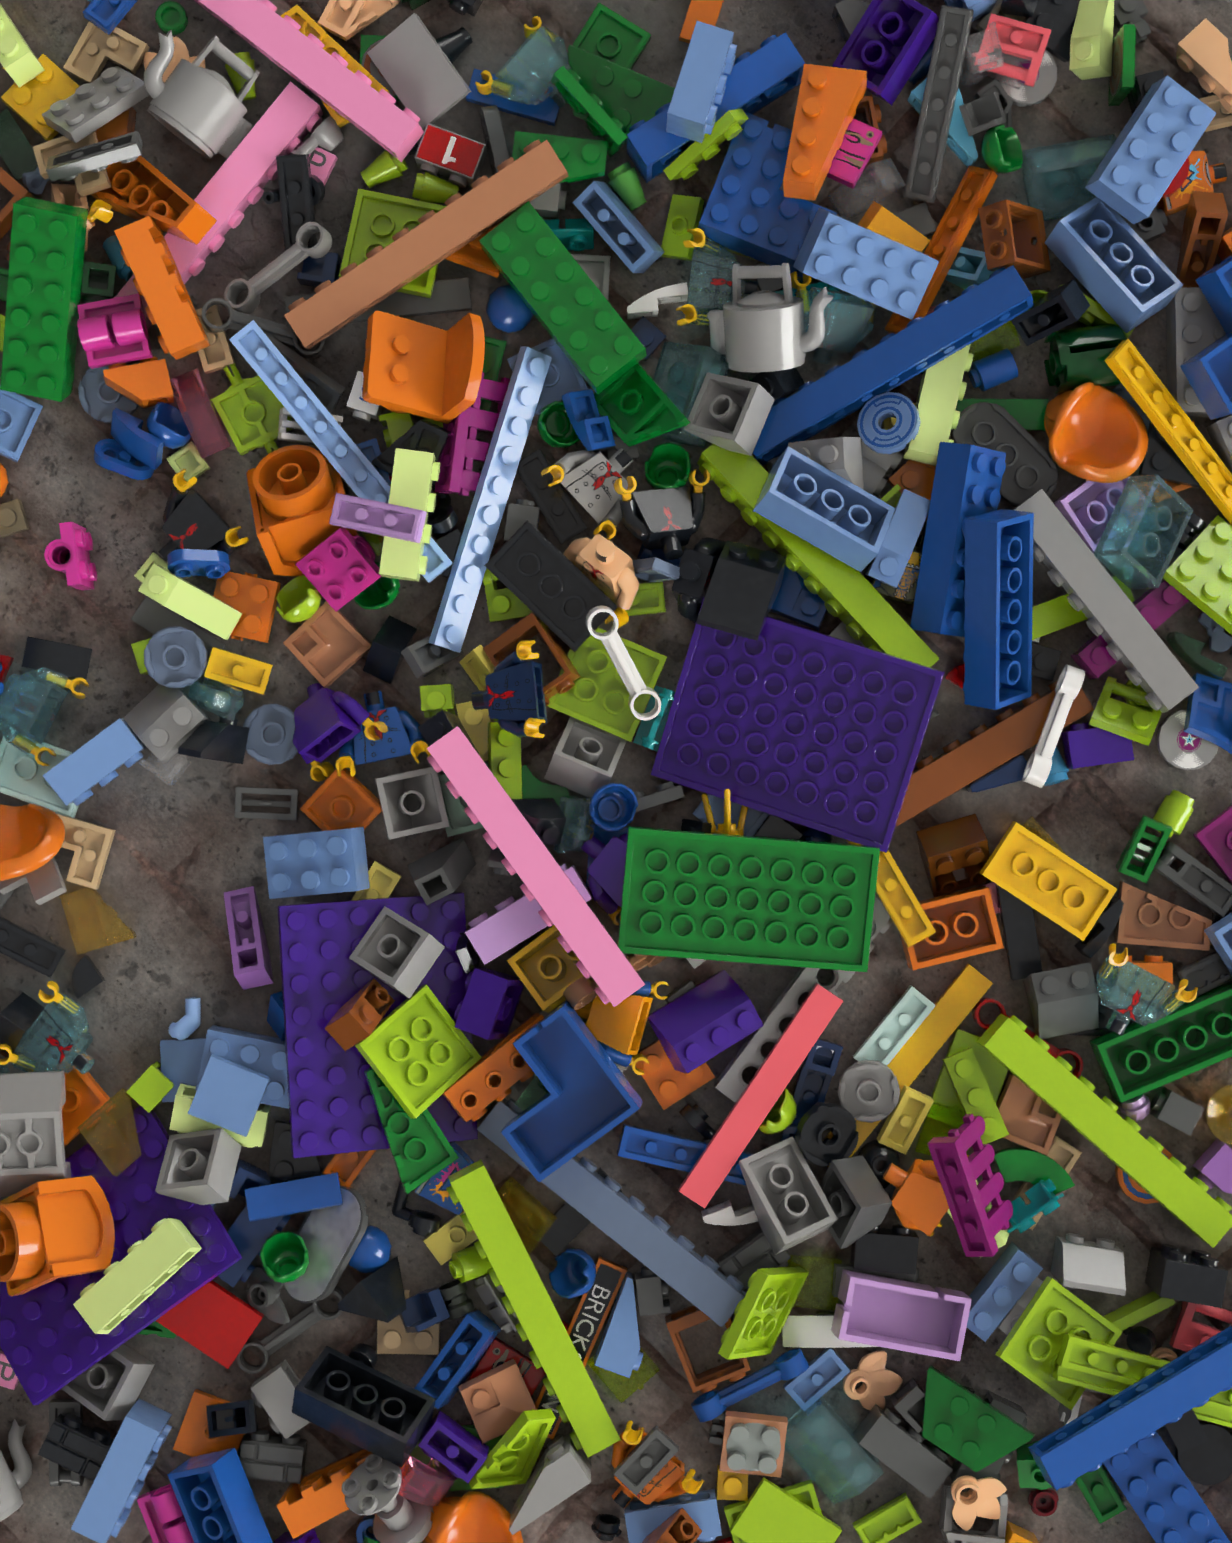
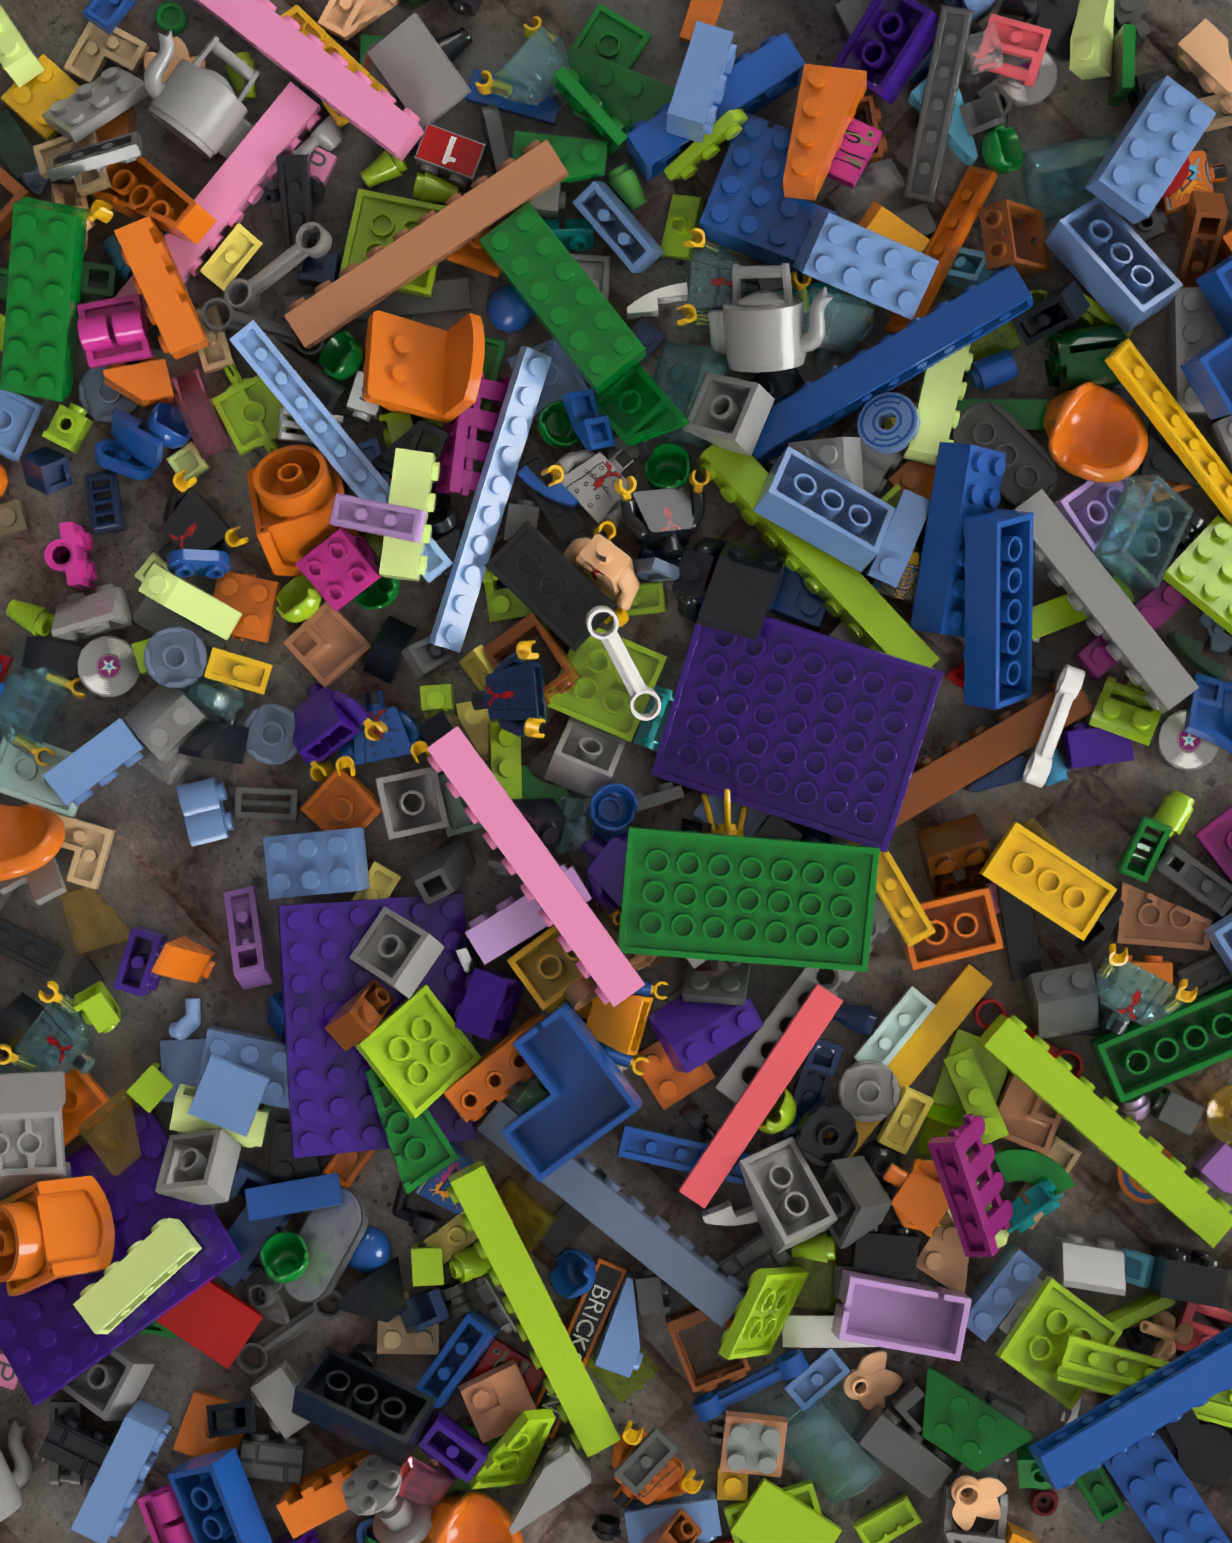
none -> lime cone [6,599,55,637]
none -> dark blue panel [20,447,73,495]
none -> lime brick [42,402,93,455]
none -> light grey slope [51,584,135,642]
none -> lime brick [73,980,121,1033]
none -> light grey tile [77,636,140,698]
none -> dark blue slope [84,470,127,536]
none -> dark purple brick [113,925,169,997]
none -> orange slope [151,936,217,983]
none -> medium blue brick [177,777,235,847]
none -> light yellow plate [199,223,263,292]
none -> green hair [318,330,364,381]
none -> lime panel [411,1243,446,1286]
none -> blue slope [517,465,579,509]
none -> dark grey plate [682,961,751,1006]
none -> lime cone [791,1232,836,1263]
none -> dark blue cone [832,1004,878,1036]
none -> light nougat wing [916,1212,969,1293]
none -> medium azure plate [1122,1248,1155,1288]
none -> light nougat plant [1140,1310,1193,1360]

